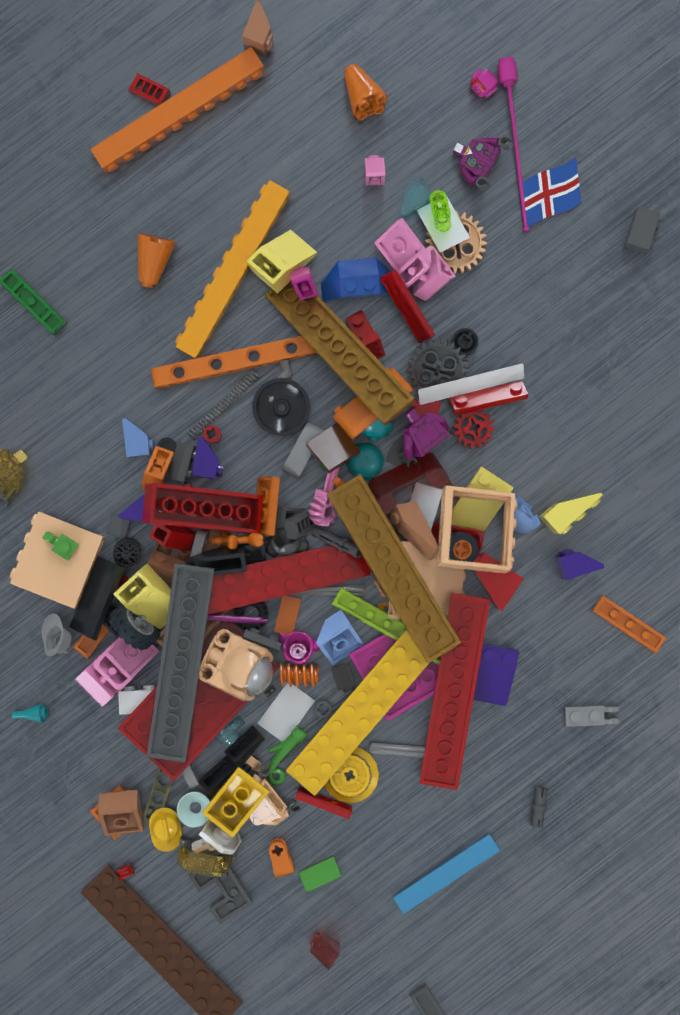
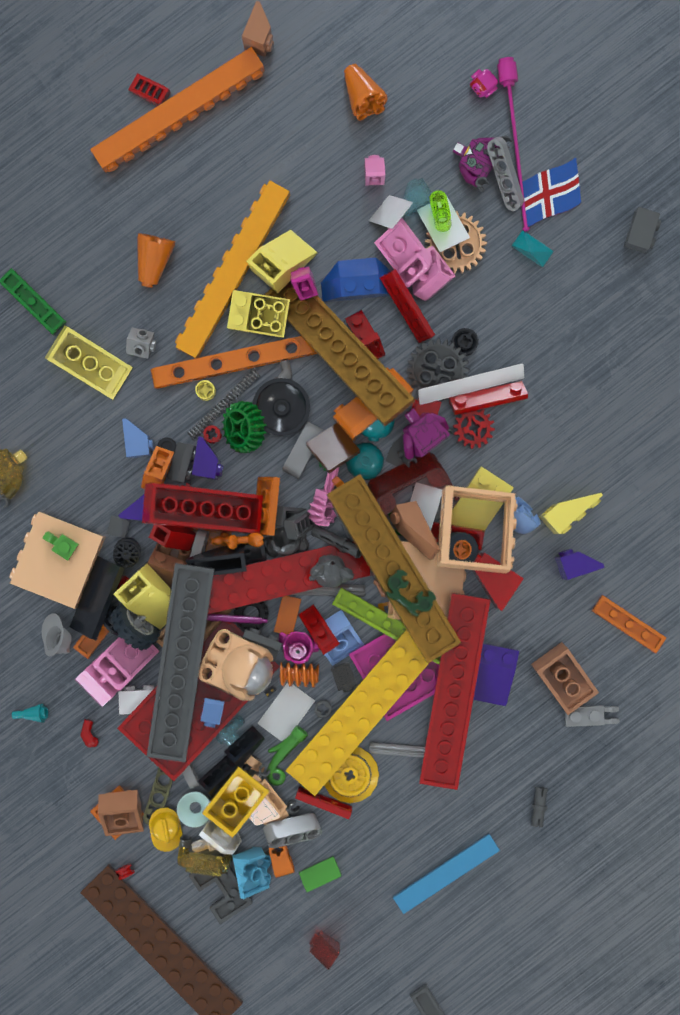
none -> light yellow slope [45,325,133,400]
none -> red arm [81,719,99,748]
none -> light grey brick [126,327,156,359]
none -> light yellow wheel [195,380,216,401]
none -> medium blue slope [201,698,225,728]
none -> green gear [221,401,267,453]
none -> light yellow slope [227,290,290,338]
none -> medium azure slope [232,847,271,899]
none -> light grey beam [263,813,322,848]
none -> red tile [298,604,340,655]
none -> dark grey hair [309,555,354,588]
none -> white sticker [369,195,413,229]
none -> dark green helmet [385,570,436,616]
none -> light grey beam [487,137,524,211]
none -> teal slope [512,230,554,267]
none -> nougat slope [531,642,599,715]

